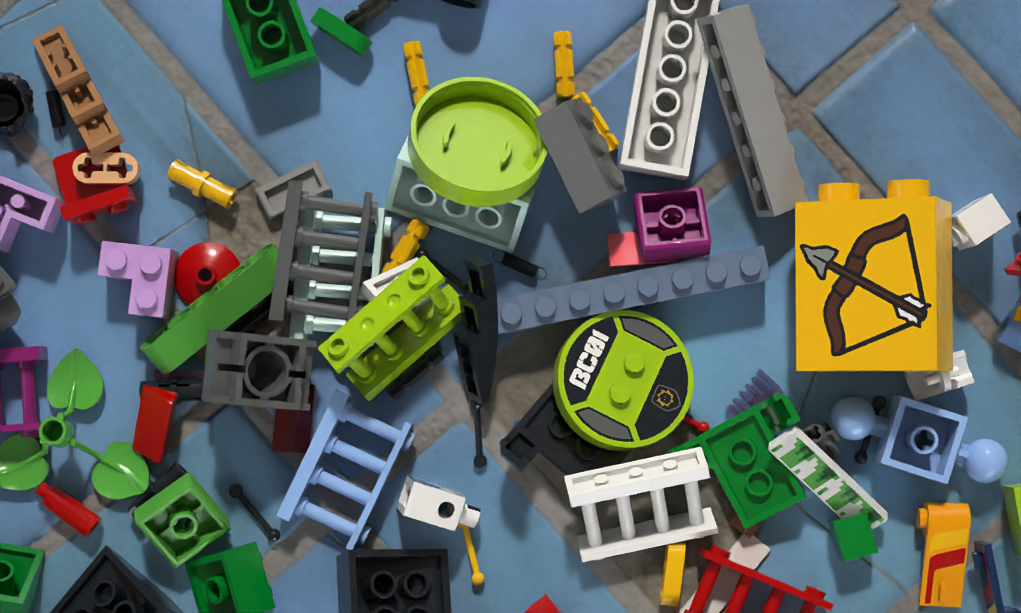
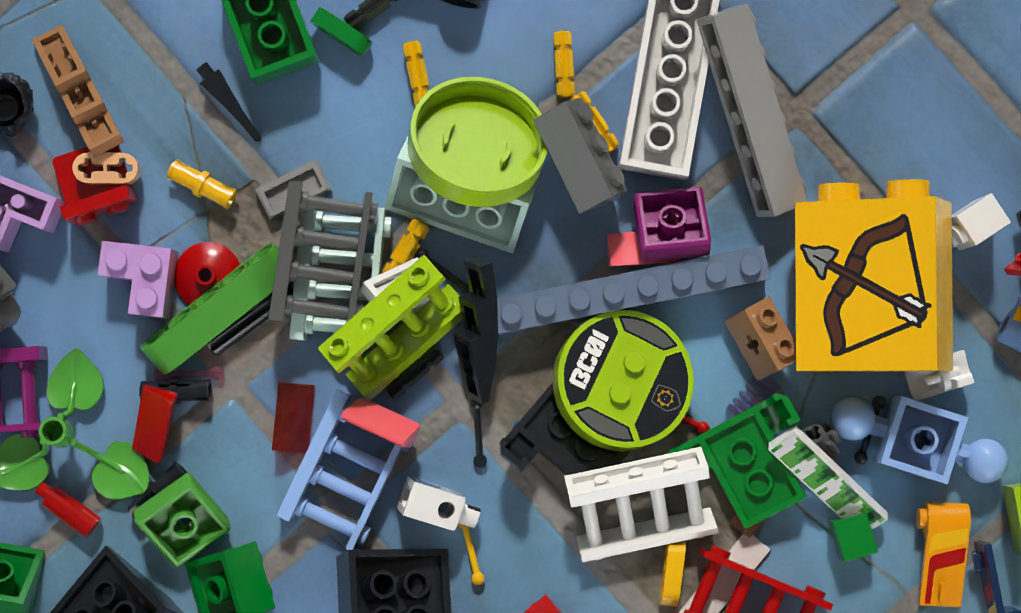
black piece [45,81,66,137] -> none
dark grey piece [201,330,317,411] -> none
black hinge [229,484,281,542] -> none
black piece [493,249,547,281] -> none
none -> black piece [196,62,261,142]
none -> coral slope [341,398,420,448]
none -> medium nougat brick [724,296,796,381]

